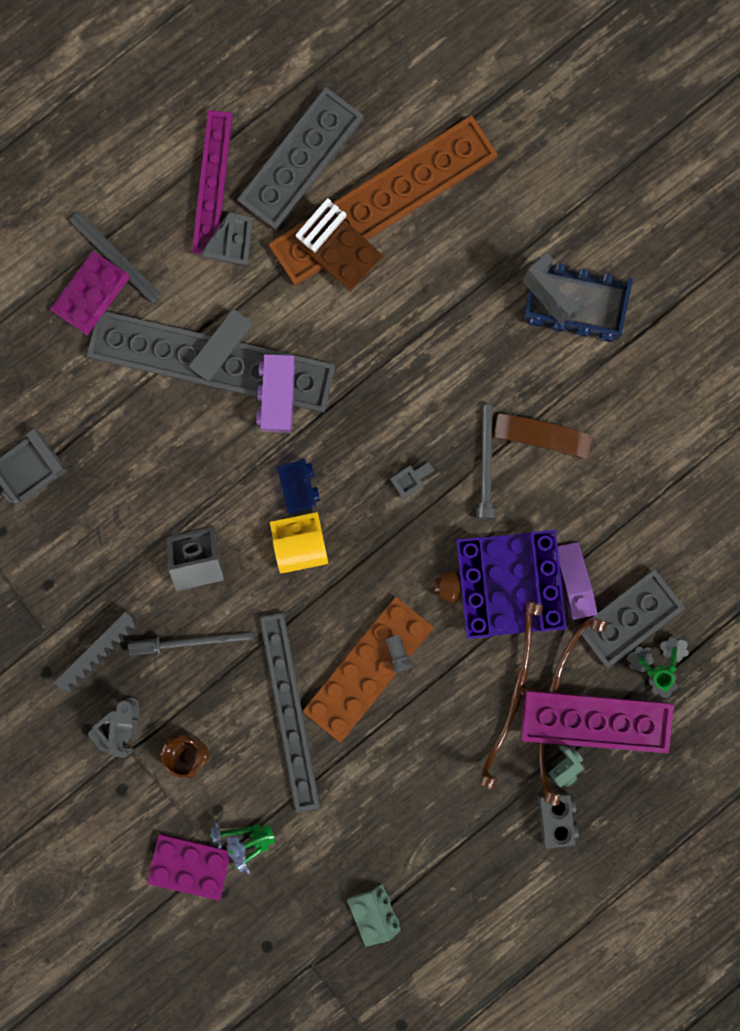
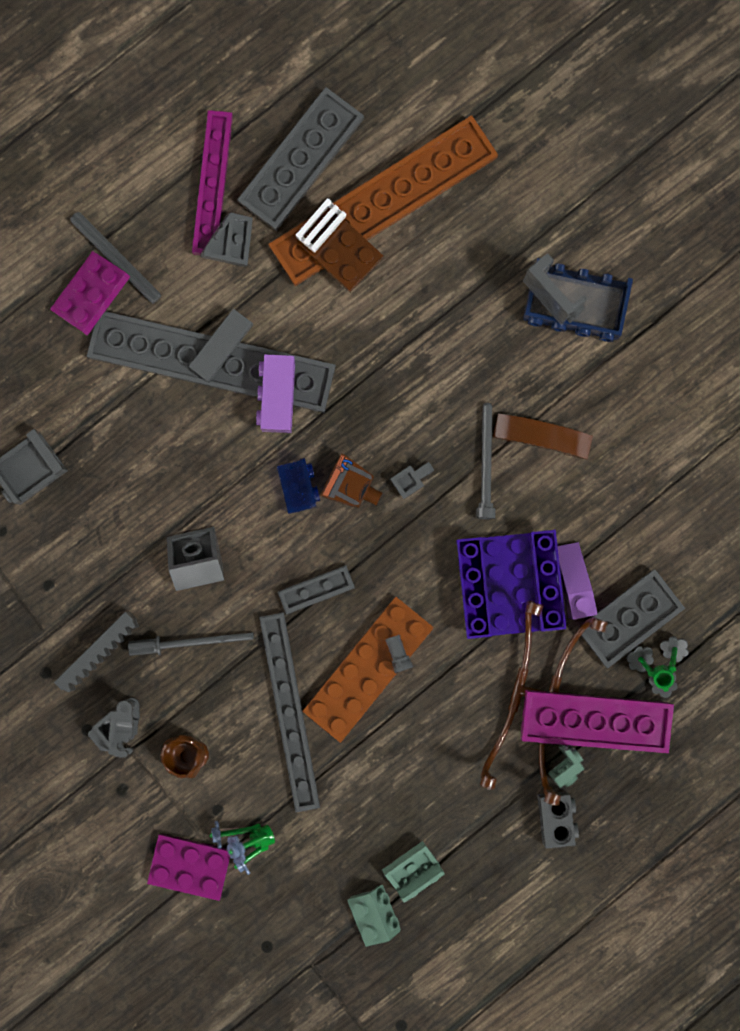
yellow brick [270,512,329,574] -> none
reddish brown cone [434,570,461,604] -> none
none -> dark grey tile [278,565,355,615]
none -> torso [321,453,383,509]
none -> sand green bracket [382,841,445,903]

